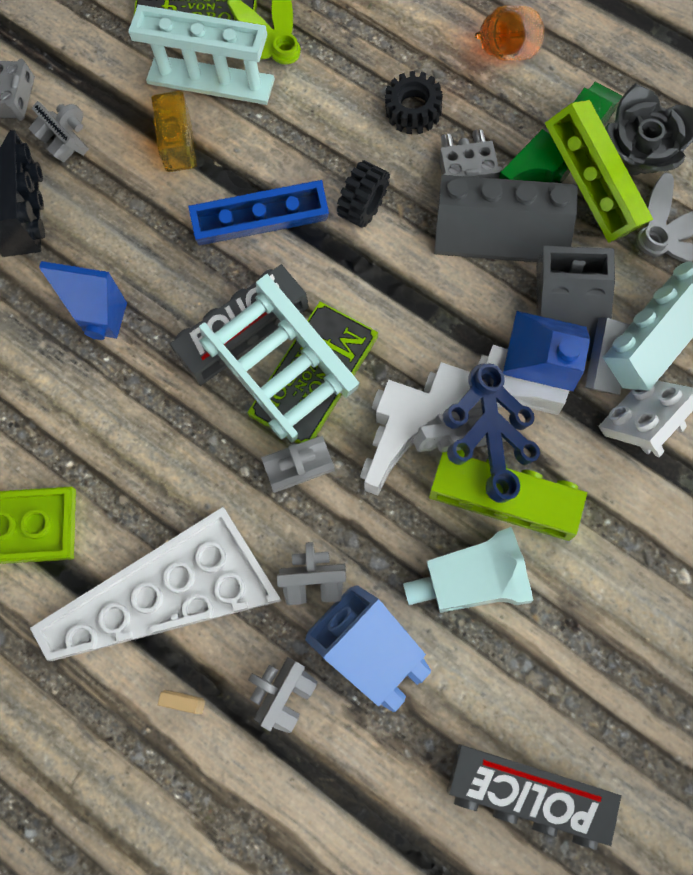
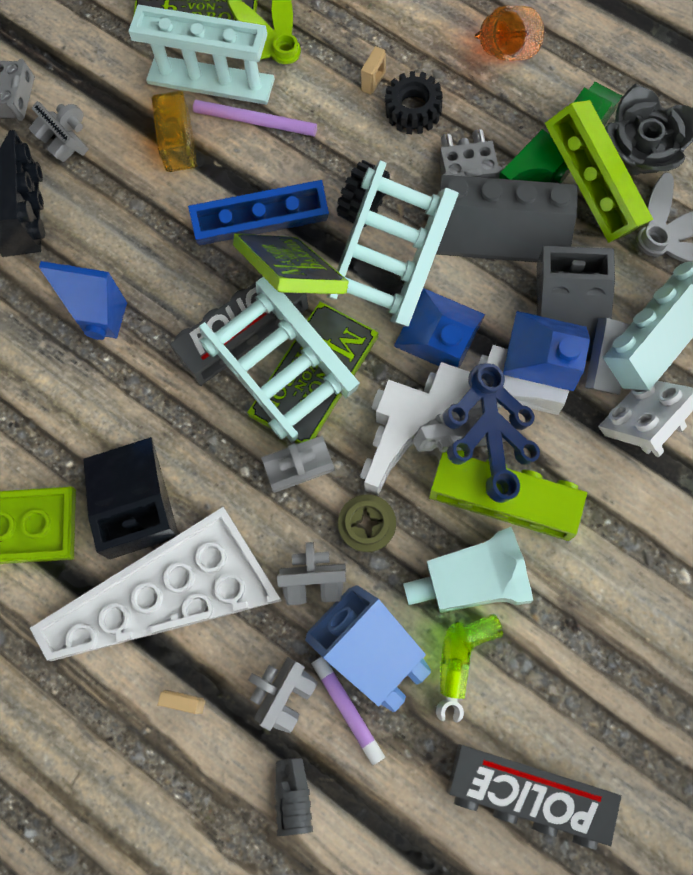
none -> black slope [83,437,179,560]
none -> lavender bar [193,100,317,137]
none -> tile [233,233,349,294]
none -> dark grey hinge [274,758,313,836]
none -> lavender bar [311,657,385,766]
none -> light aqua fence [327,160,459,327]
none -> olive gear [338,494,396,553]
none -> tan tile [361,46,386,95]
none -> blue slope [394,288,485,368]
none -> clear neon green arm [436,613,503,723]

